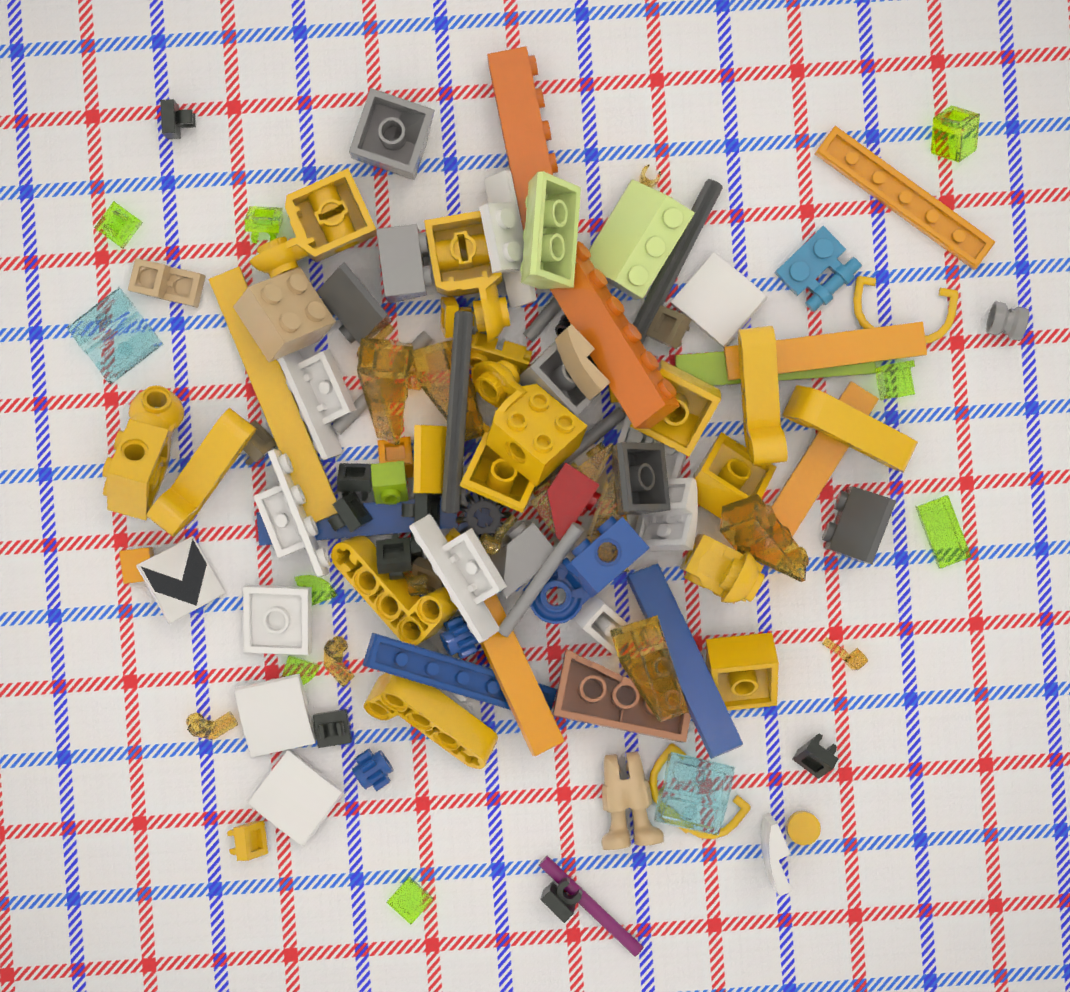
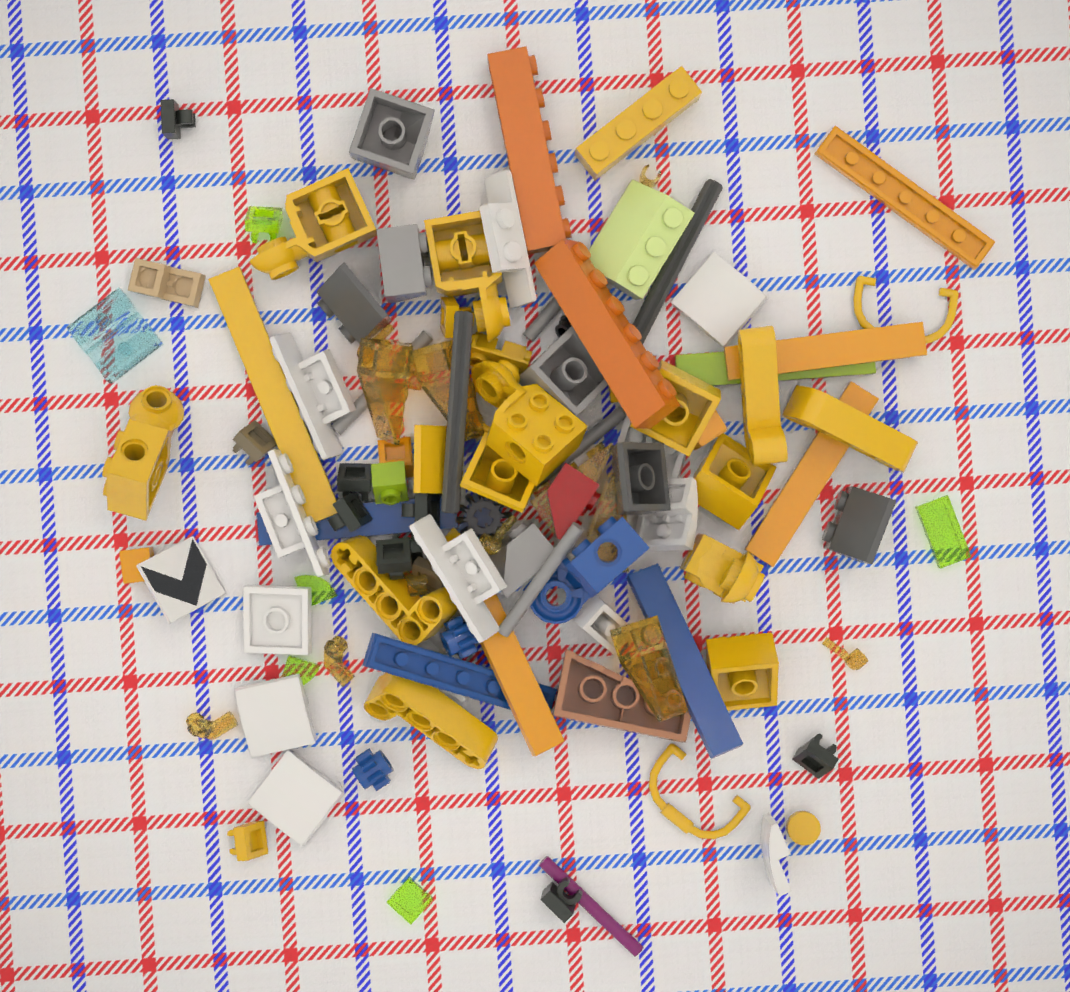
clear neon green tile [94,201,143,249] -> none
yellow beam [146,408,257,537] -> none
tan brick [233,267,336,362] -> none
pearl dark grey tile [313,709,352,748] -> none
yellowish green slope [520,171,581,289] -> none
tan slope [555,324,610,400] -> none
tan piece [601,751,664,850] -> none
dark tan tile [645,305,692,349] -> none
clear light blue slope [654,752,735,836] -> none
clear yellow slope [720,494,809,582] -> none
dark azure plate [774,225,862,312] -> none
clear neon green panel [875,360,915,401] -> none
clear neon green panel [931,105,980,162] -> none
light grey wheel [986,301,1029,341] -> none
none -> yellow brick [575,66,702,181]
none -> light orange slope [693,410,727,450]

